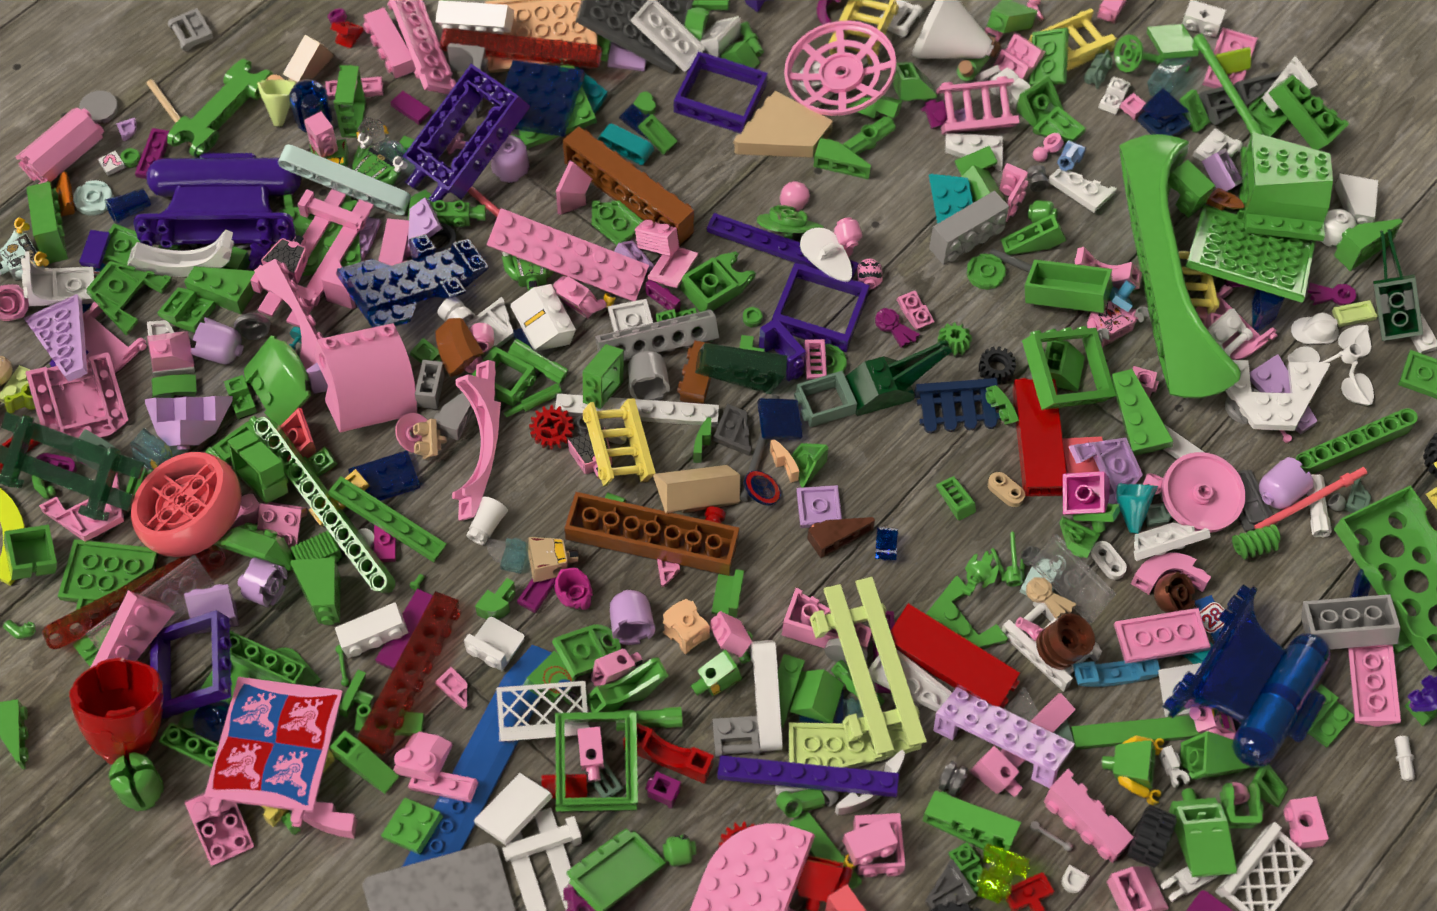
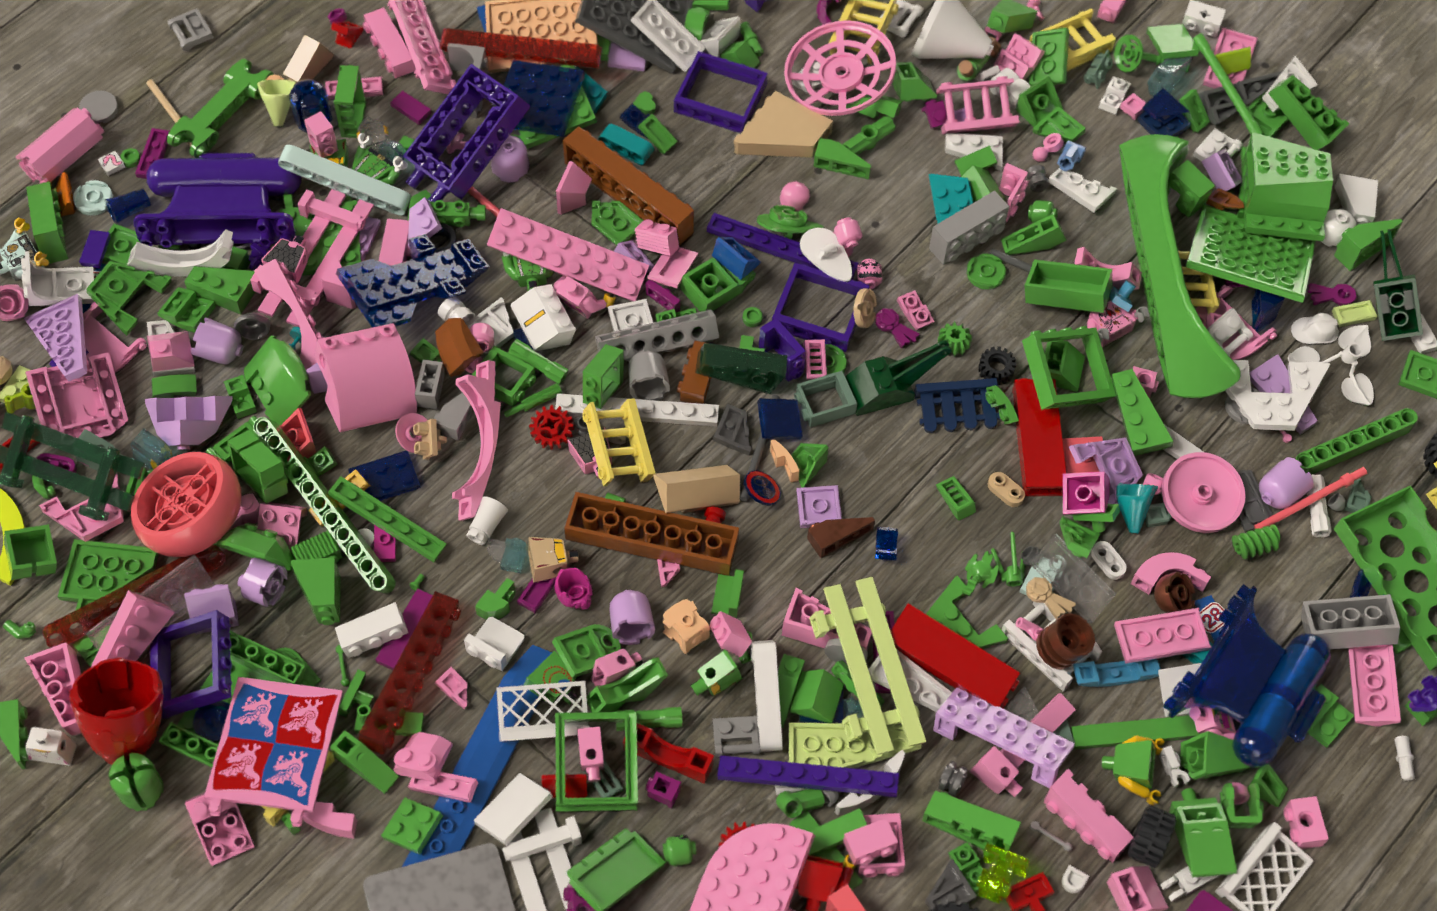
lavender tile [117,118,137,142] -> none
white wedge [436,1,515,35] -> none
bright green slope [693,417,712,463] -> none
white wing [1134,523,1210,561] -> none
none -> bright pink wedge [25,643,81,736]
none -> white torso [26,727,77,766]
none -> blue slope [712,237,761,280]
none -> bright green tile [808,808,868,856]
none -> tan tile [854,288,877,328]

